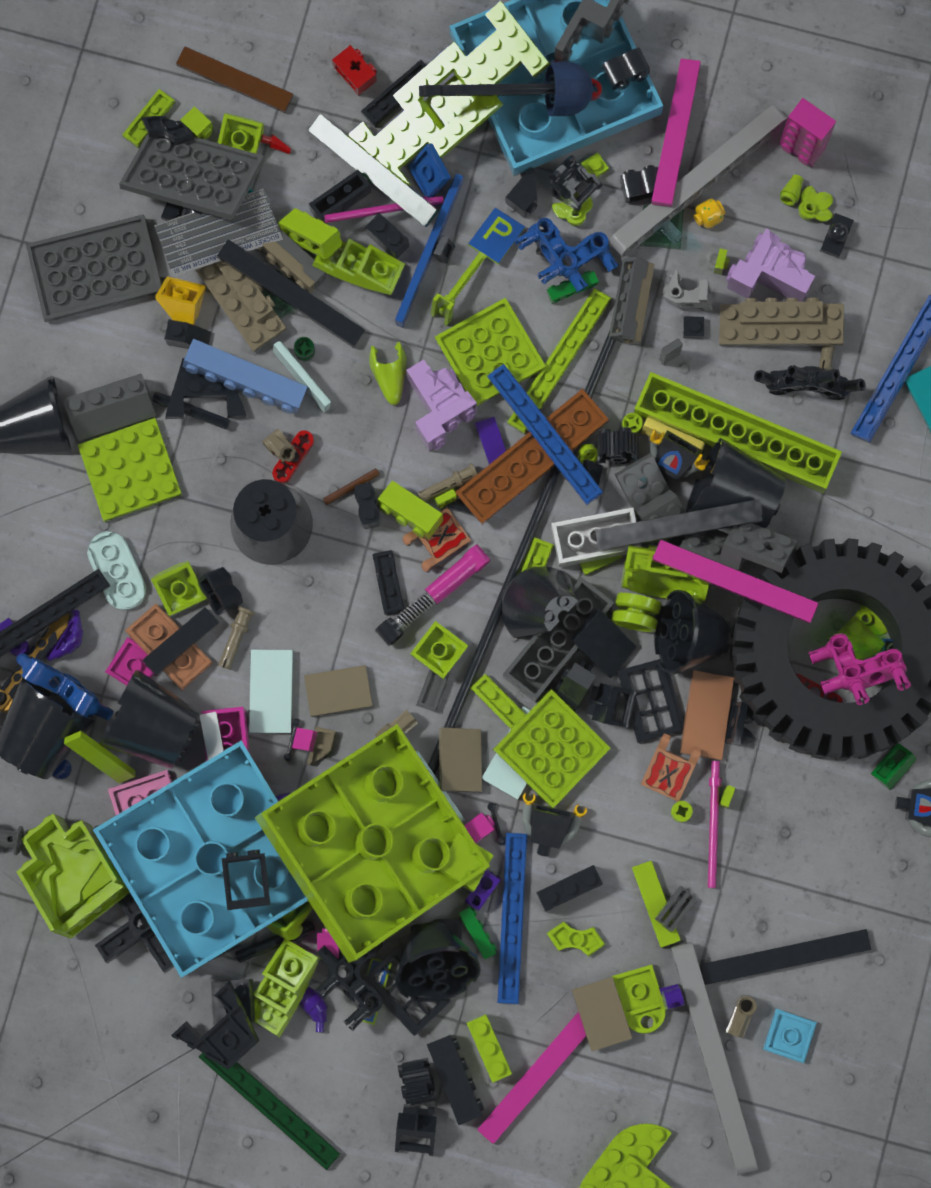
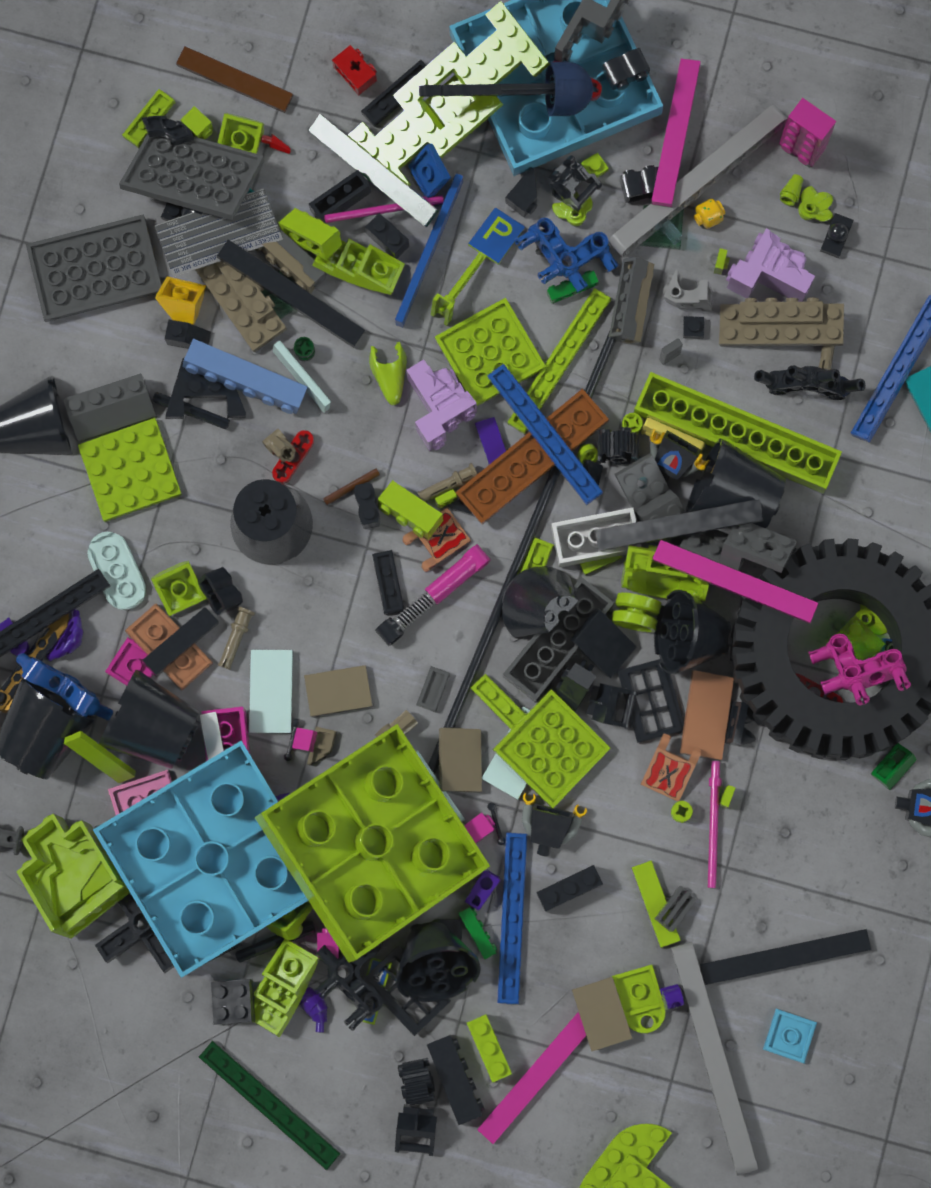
clear blue tile [52,759,72,780] -> none
black wing [171,981,259,1070] -> none
black window [221,849,271,910] -> none
lime slope [410,621,468,679] -> none
black plate [433,236,455,264] -> none
lime tile [438,833,494,892] -> none
lime tile [546,922,605,956] -> none
dark tan piece [725,995,757,1039] -> none

